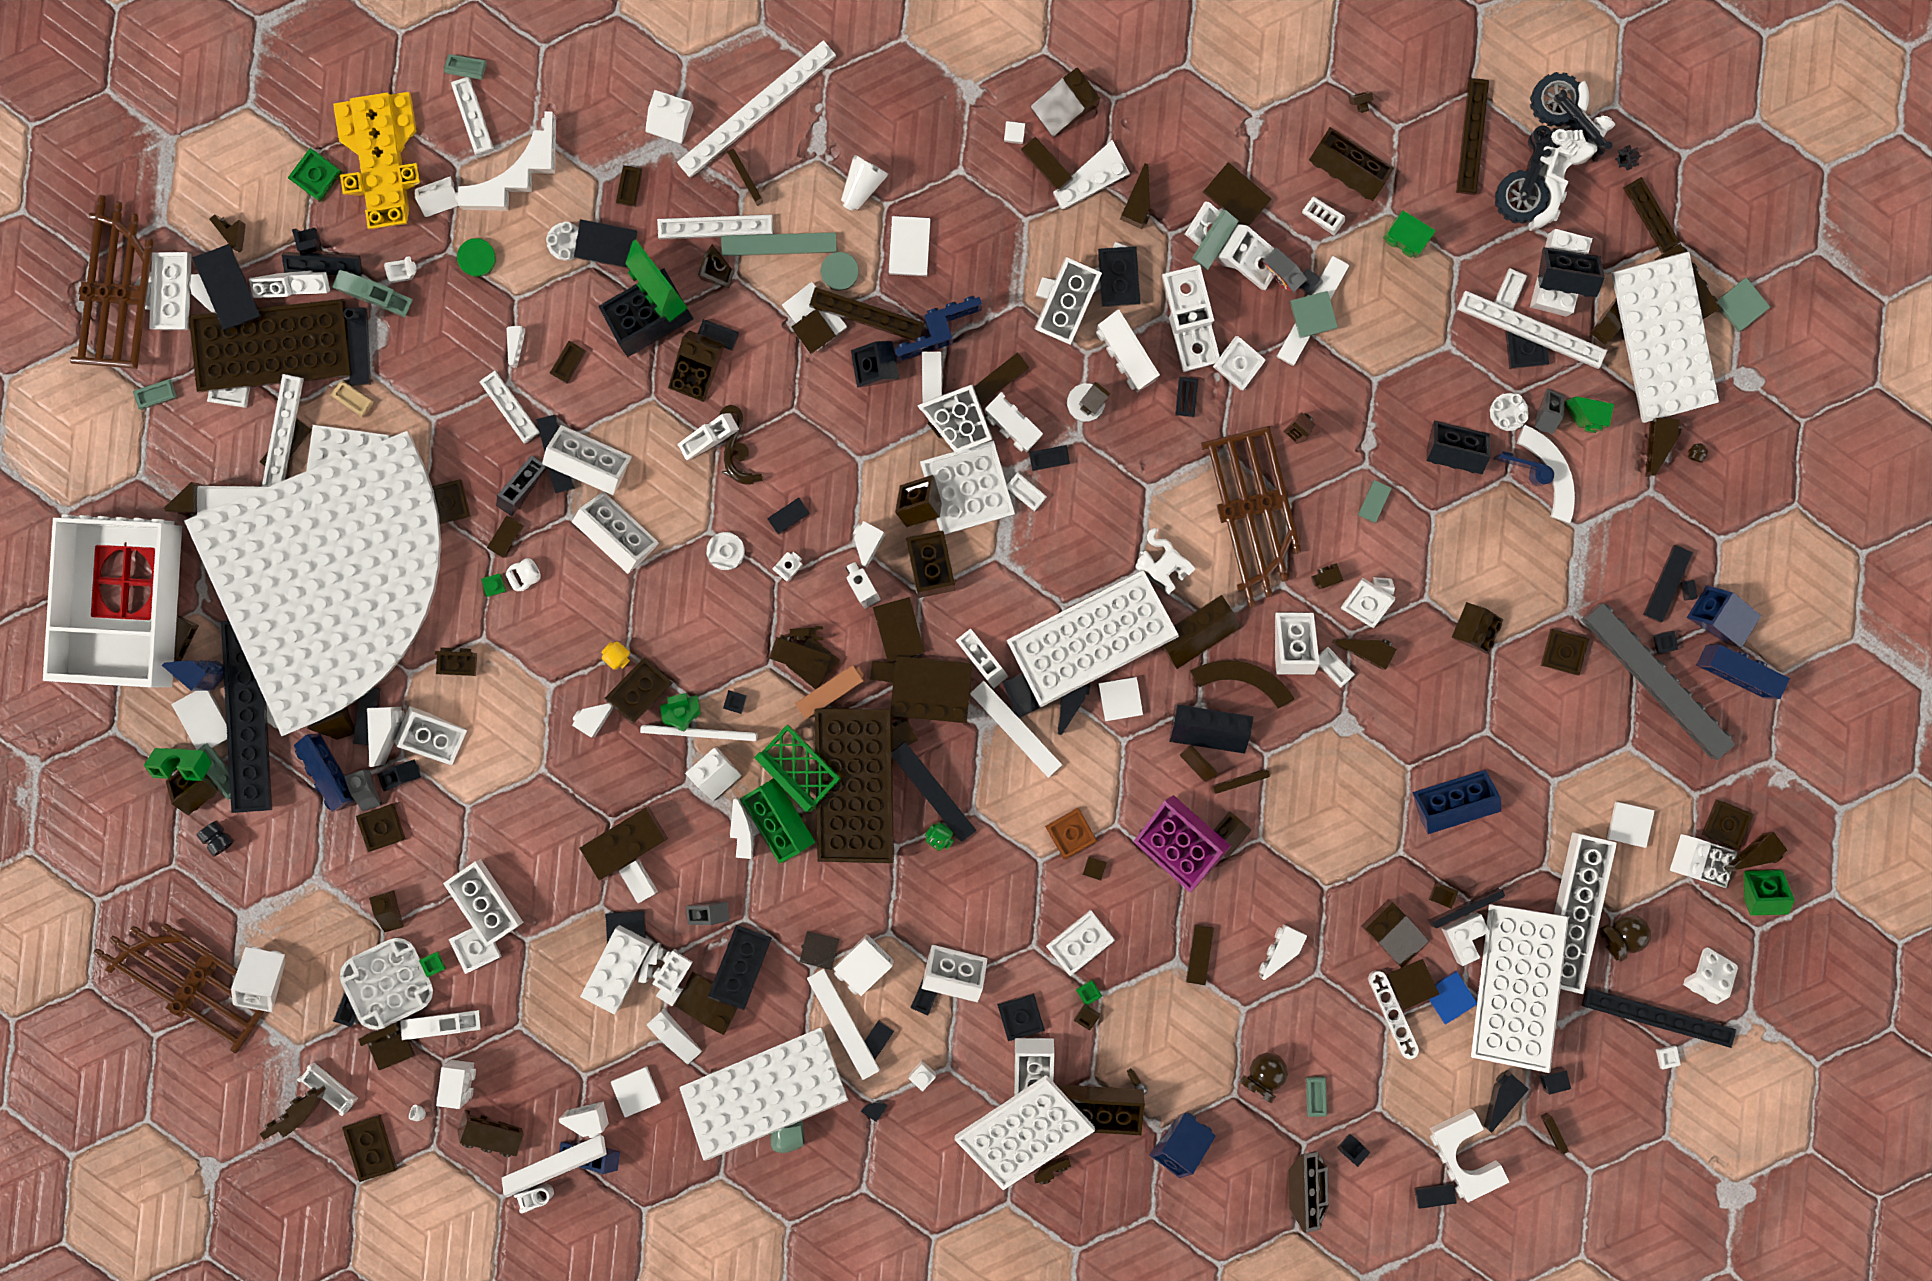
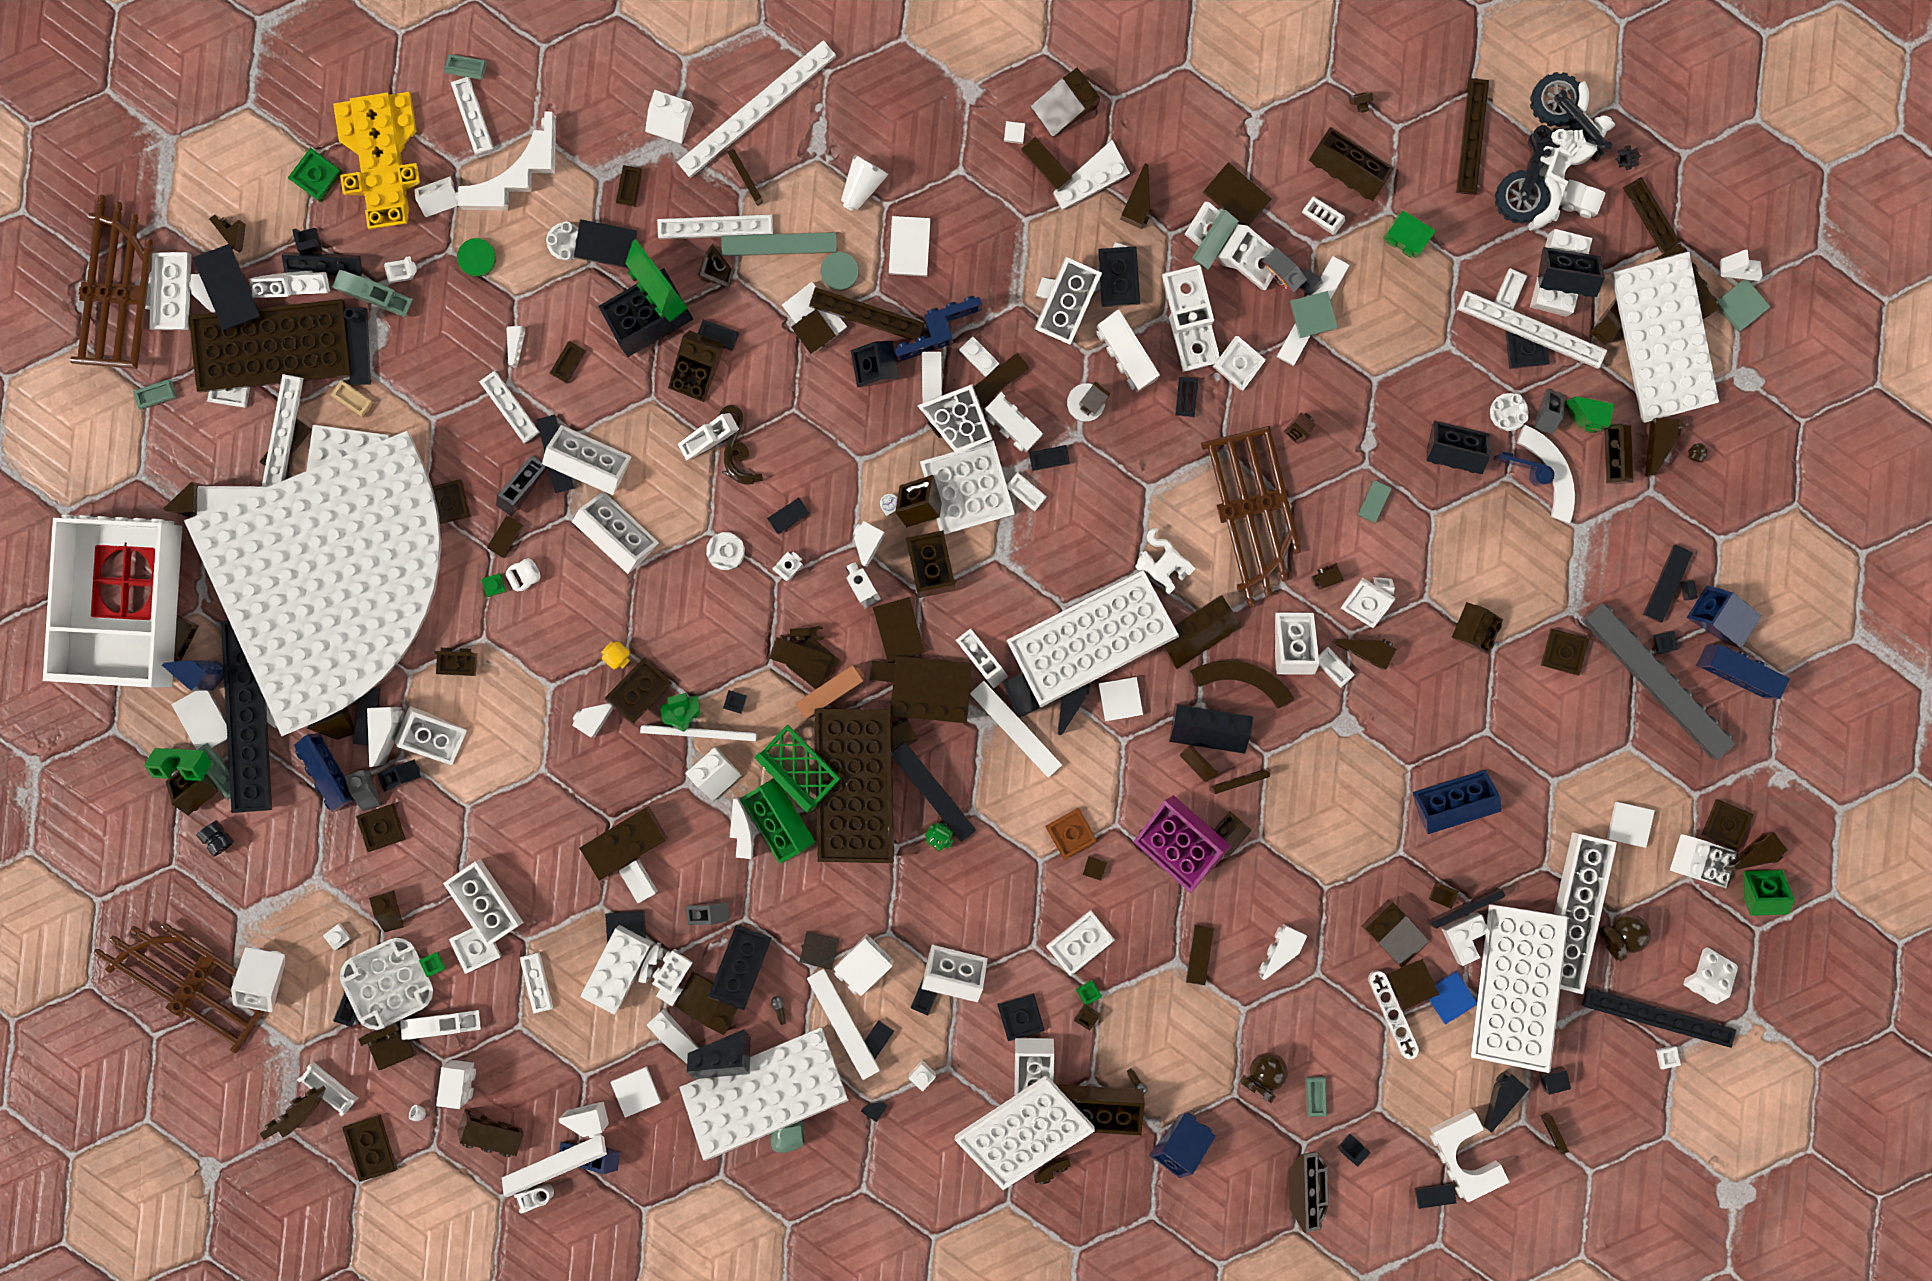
none -> white plate [323,923,352,951]
none -> white tile [520,952,553,1014]
none -> black wedge [687,1029,751,1079]
none -> piece [771,996,786,1025]
none -> tile [880,494,897,517]
none -> white plate [959,337,999,377]
none -> white brick [1560,179,1605,219]
none -> dark brown brick [1604,424,1633,485]
none -> white slope [1720,250,1762,281]

